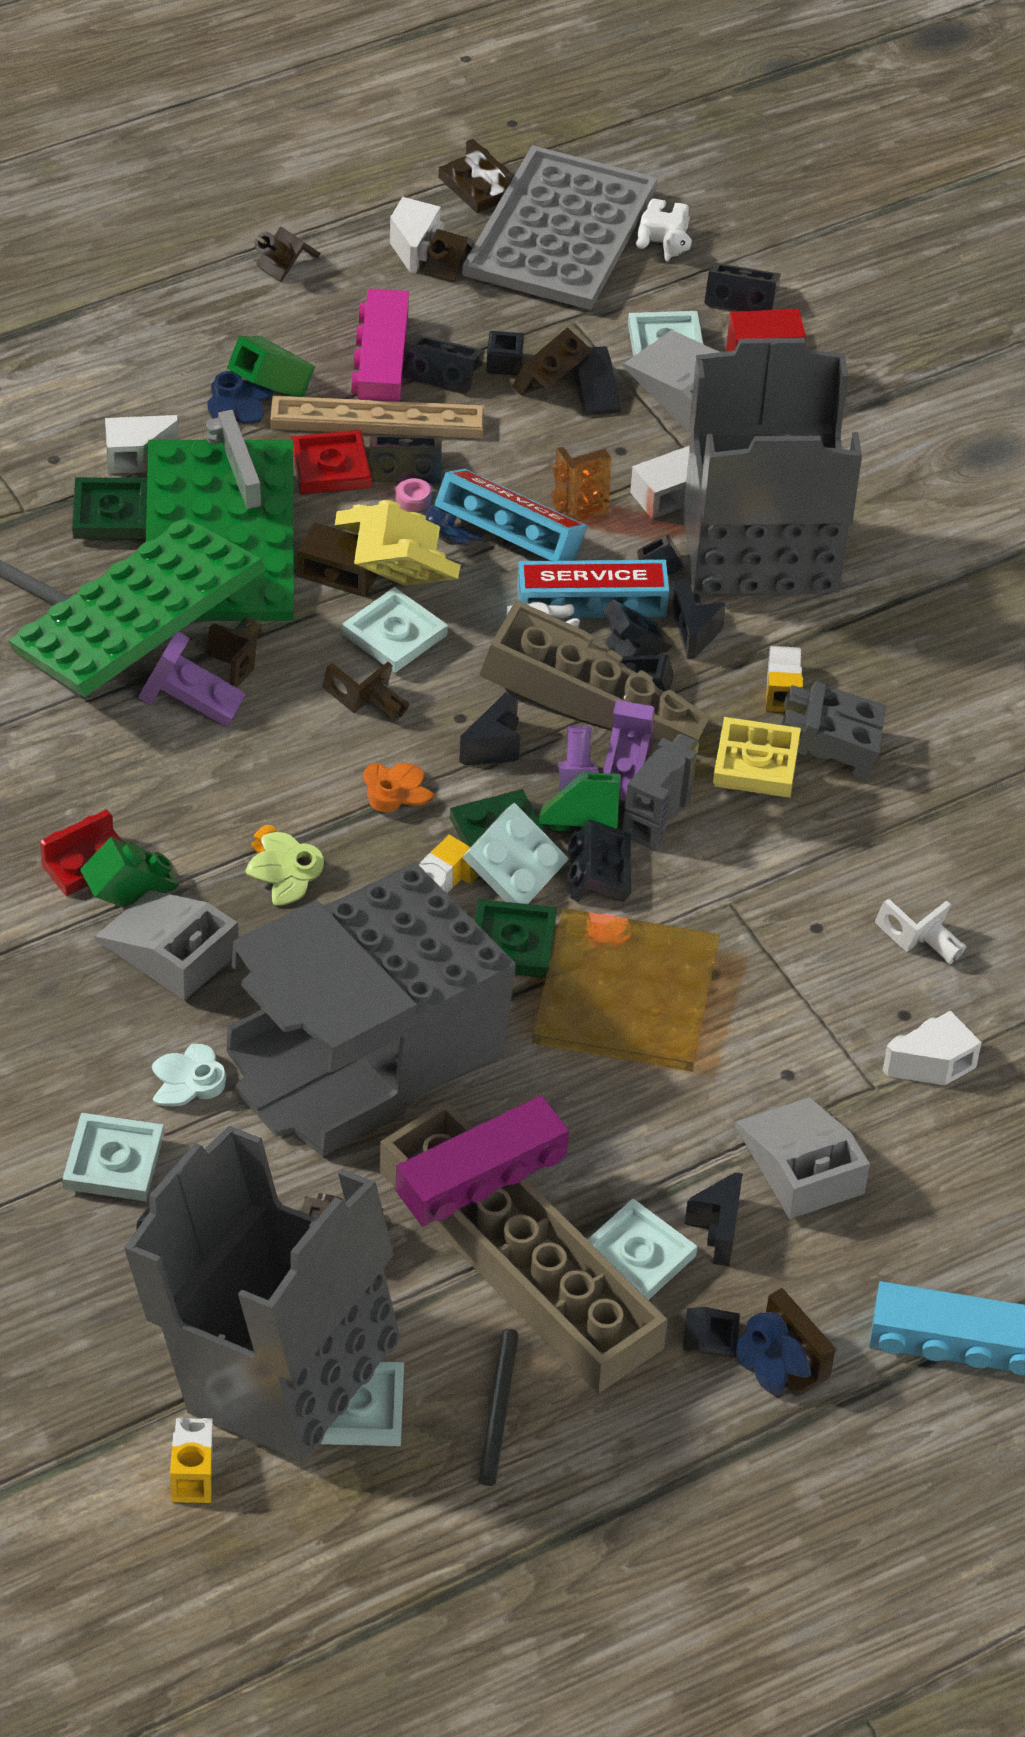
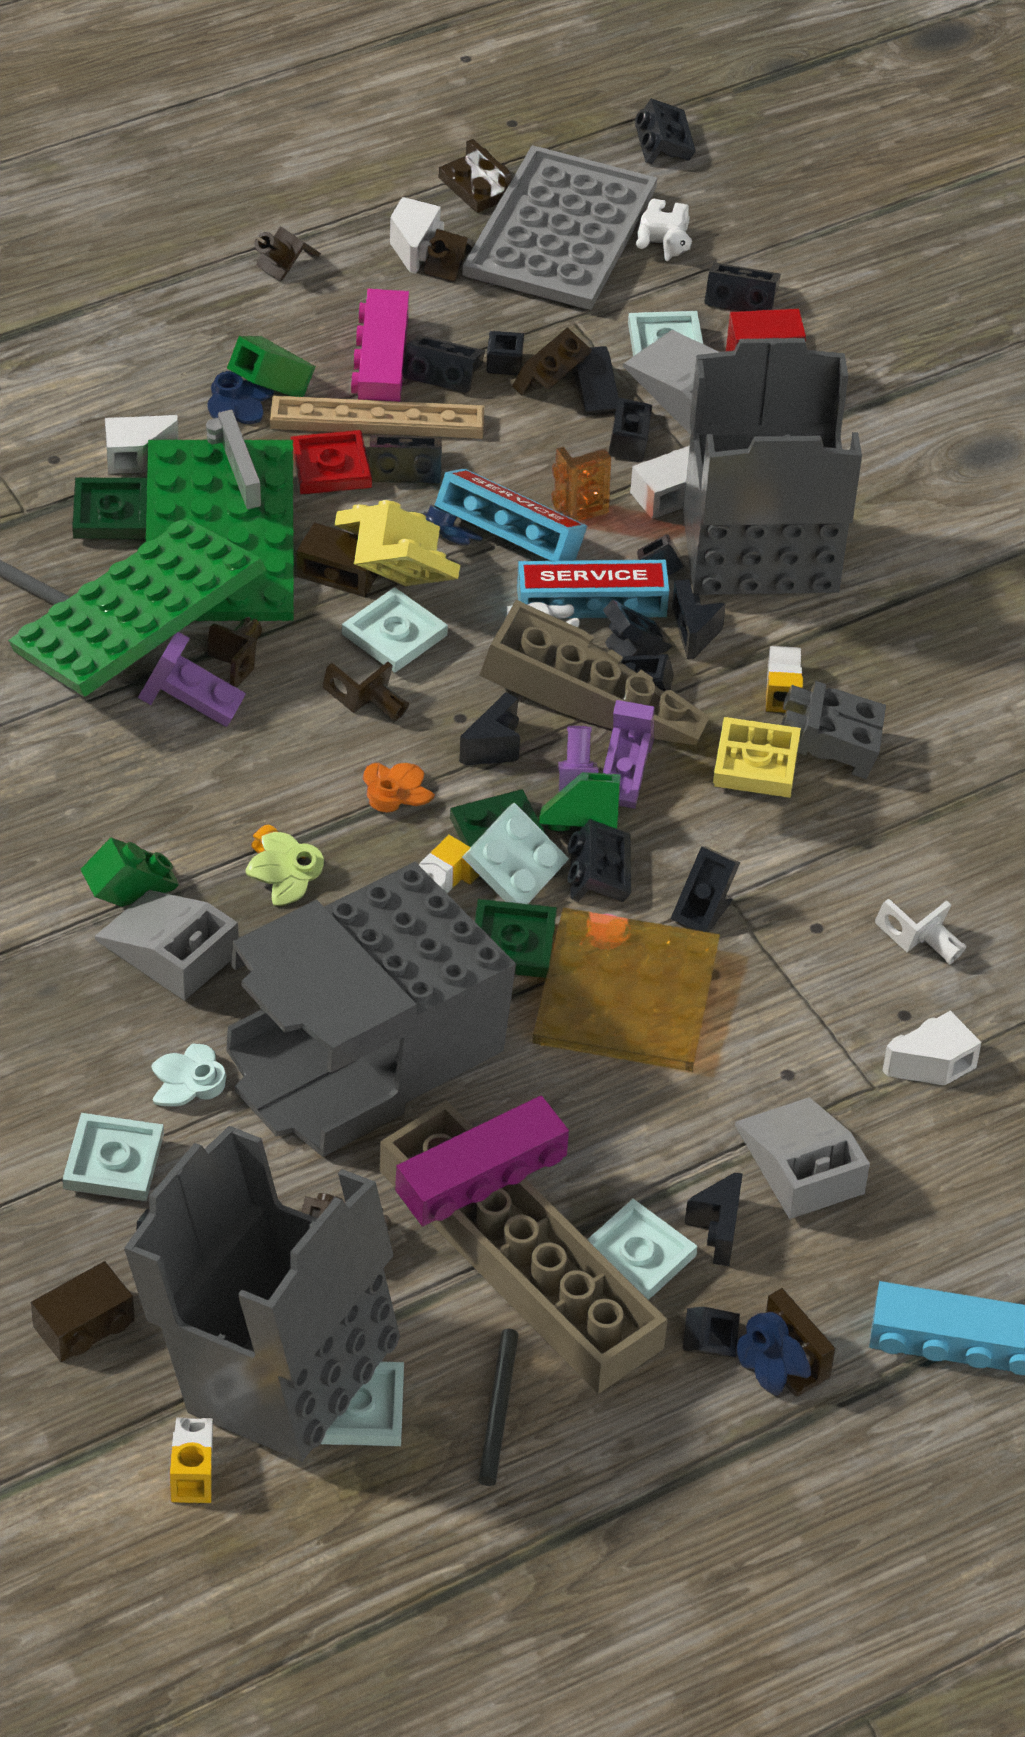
red bracket [40,809,124,896] -> none
bright pink tile [396,478,432,512] -> none
dark grey hips [623,734,699,851] -> none
none -> dark brown brick [31,1261,135,1362]
none -> black slope [608,398,652,462]
none -> black bracket [635,98,696,164]
none -> black slope [670,846,740,935]

